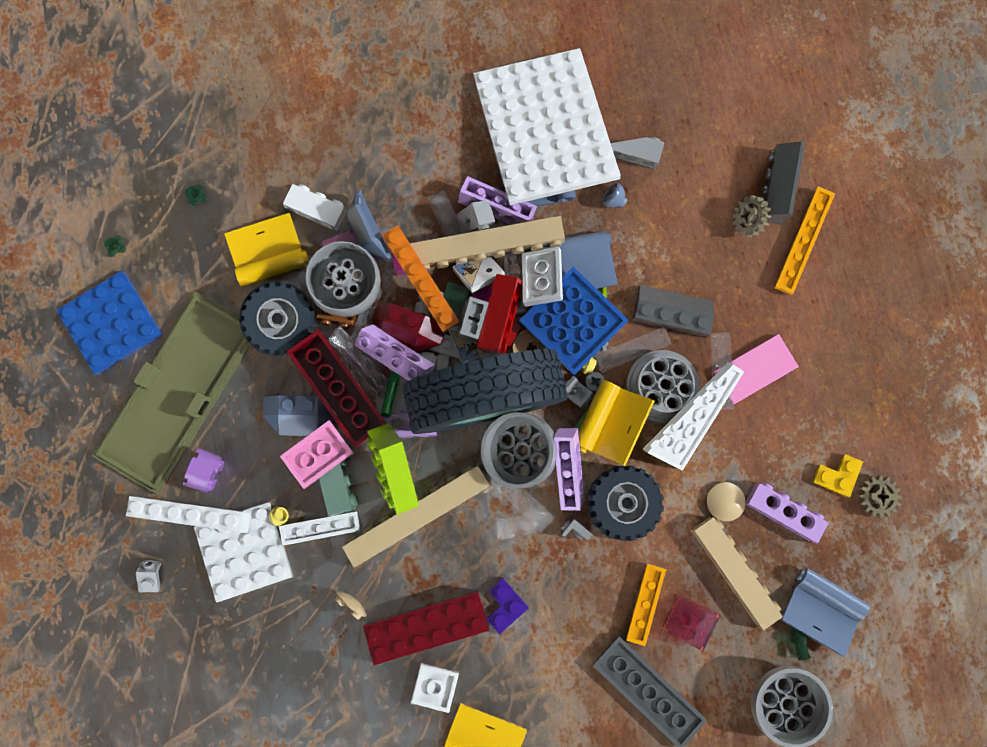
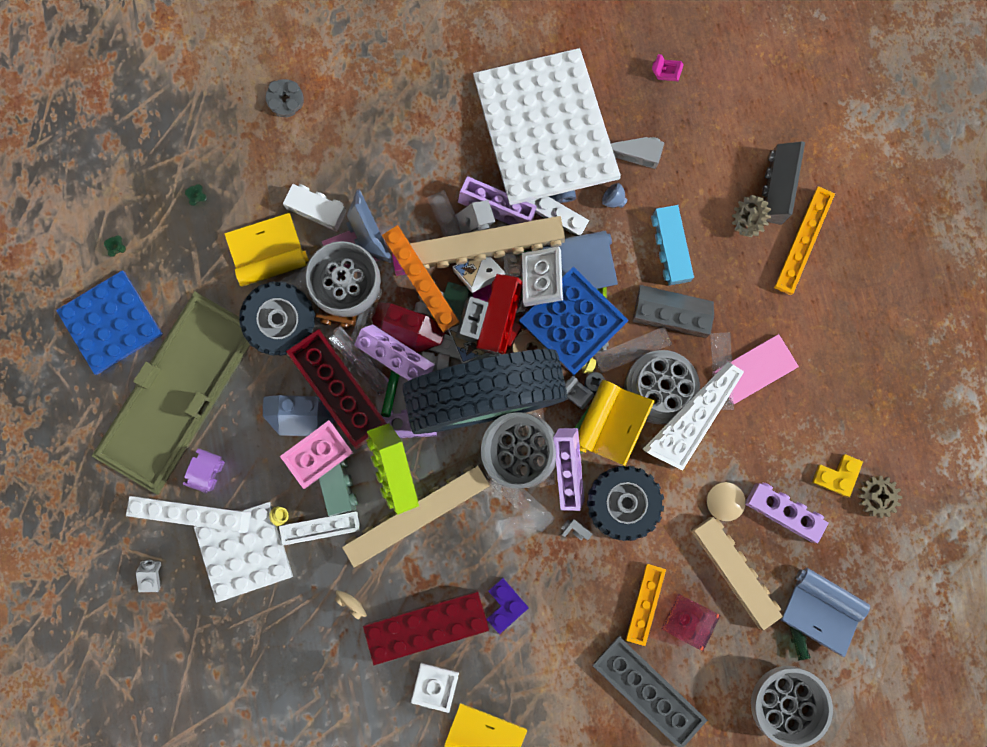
none -> dark grey plate [266,79,304,117]
none -> white plate [527,197,589,236]
none -> medium azure brick [651,205,694,286]
none -> dark pink bracket [652,54,683,81]

